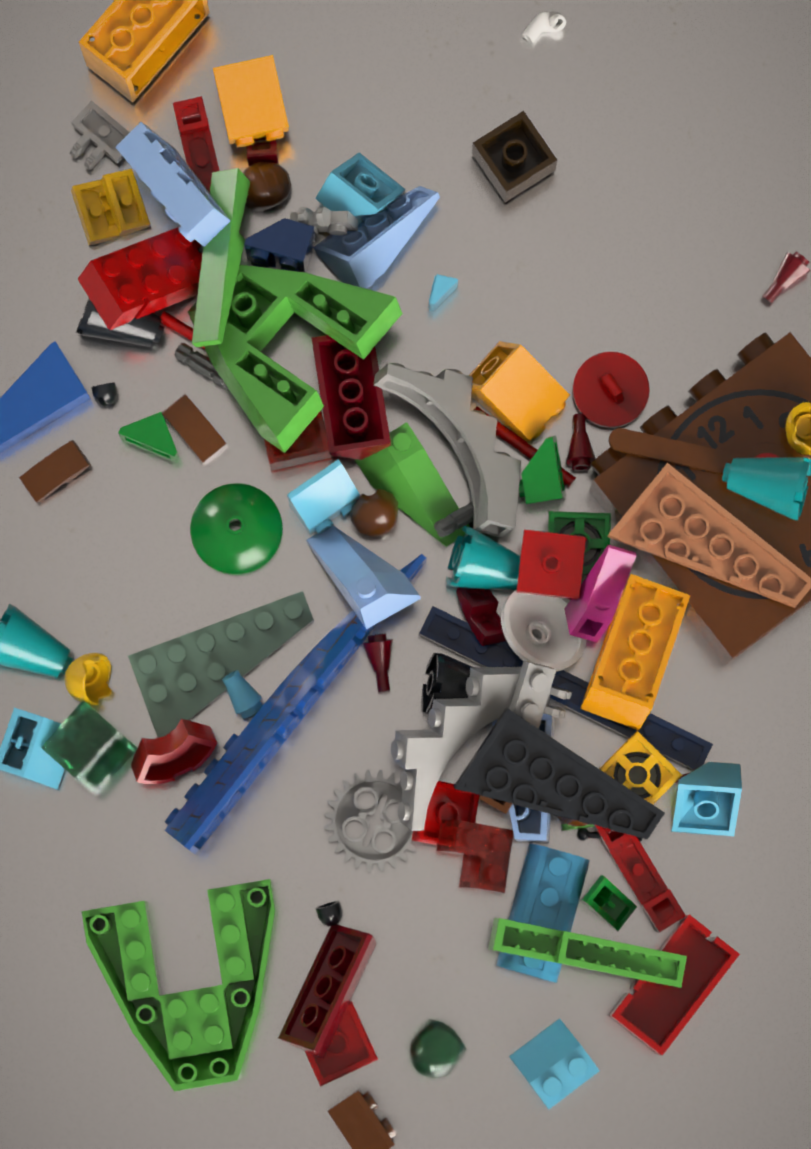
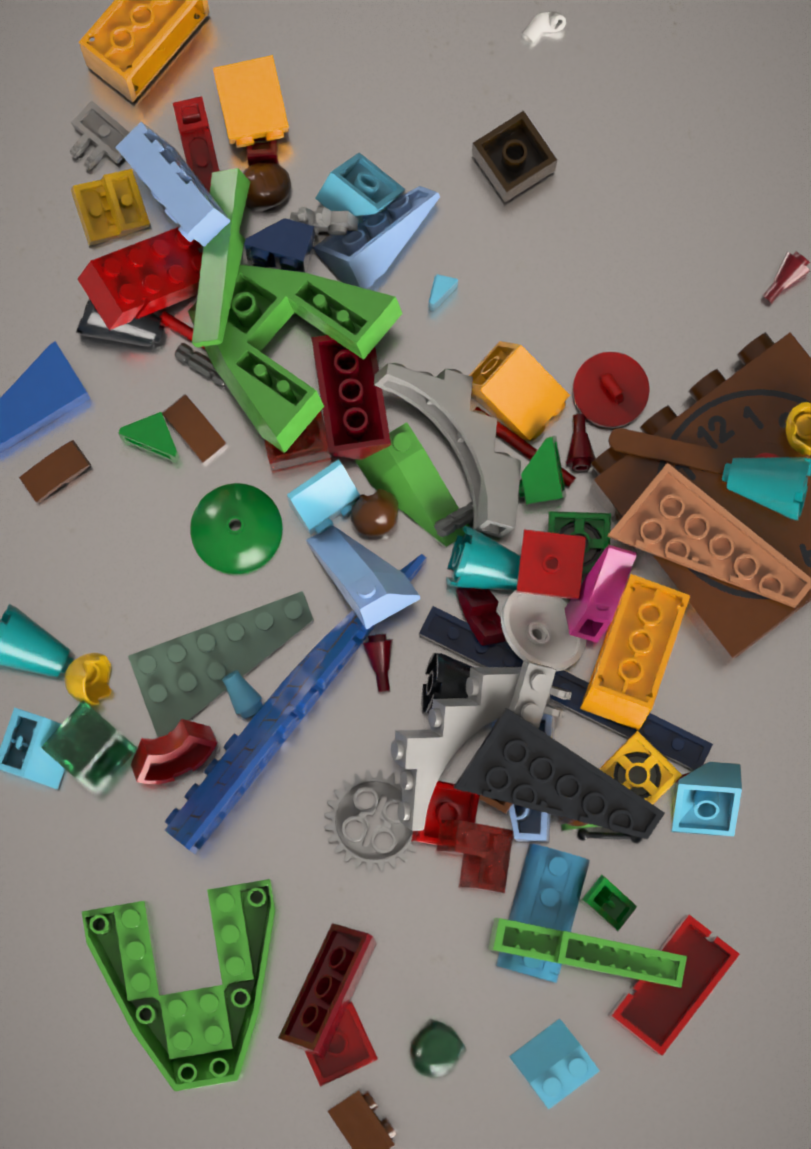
black hinge [91,382,117,406] -> none
black hinge [315,901,342,926] -> none
red slope [594,825,686,932] -> none

